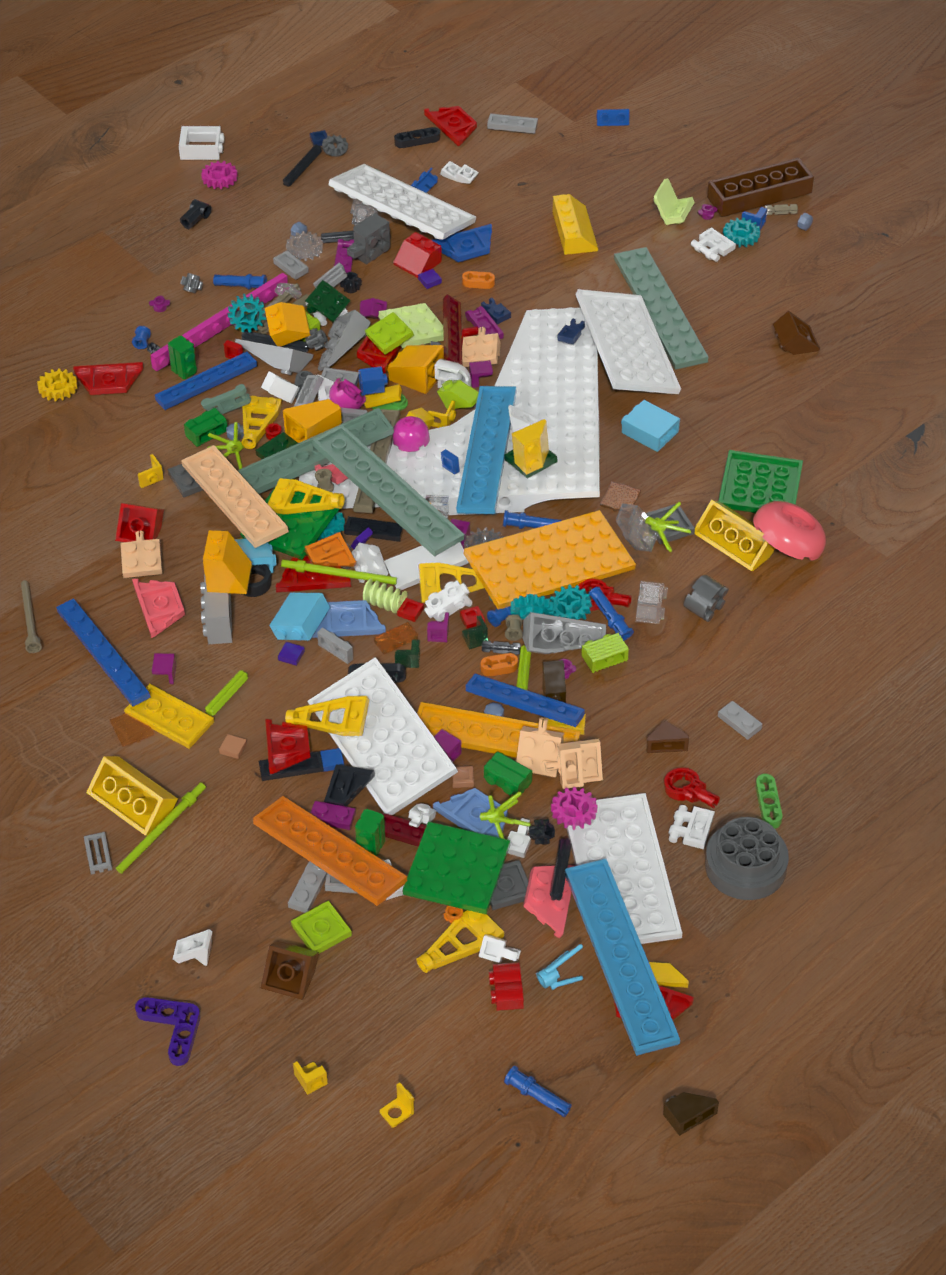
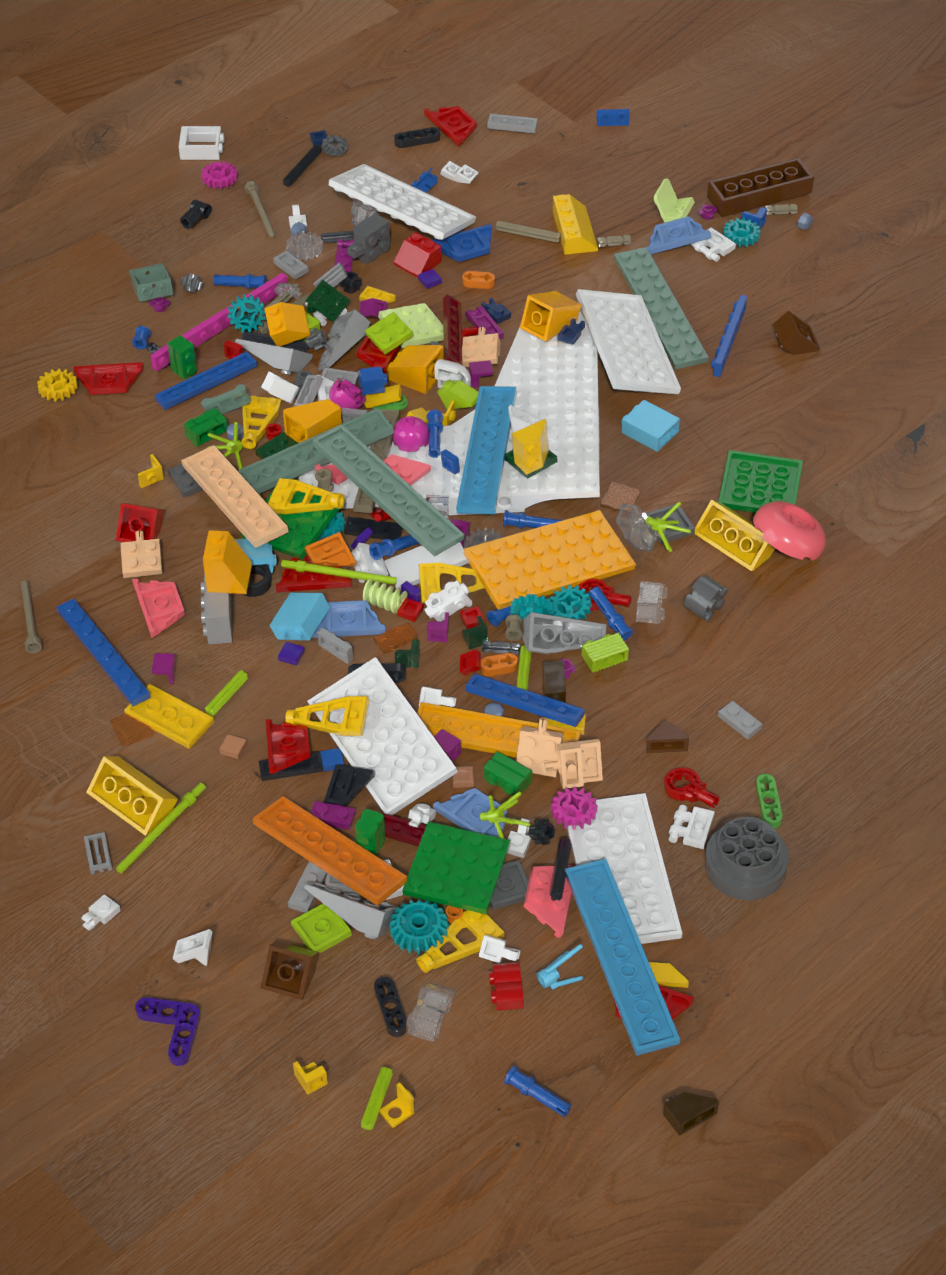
none -> white plate [82,895,120,931]
none -> sand green window [129,263,173,302]
none -> dark tan piece [244,181,275,238]
none -> white plate [289,204,308,231]
none -> light grey wedge [304,881,399,939]
none -> yellow tile [359,286,396,303]
none -> lime axle [361,1067,393,1130]
none -> red rock [369,509,392,522]
none -> blue pin [369,534,419,560]
none -> black beam [374,977,407,1037]
none -> coral wing [383,454,431,486]
none -> teal gear [389,898,449,956]
none -> dark purple plate [401,581,421,603]
none -> clear brick [406,982,455,1042]
none -> white plate [419,686,457,707]
none -> blue pin [427,410,443,458]
none -> red plate [460,649,481,676]
none -> dark tan axle [495,221,561,243]
none -> light orange slope [520,291,581,342]
none -> dark tan axle [597,235,631,247]
none -> medium blue wing [647,216,712,254]
none -> blue plate [711,295,747,377]

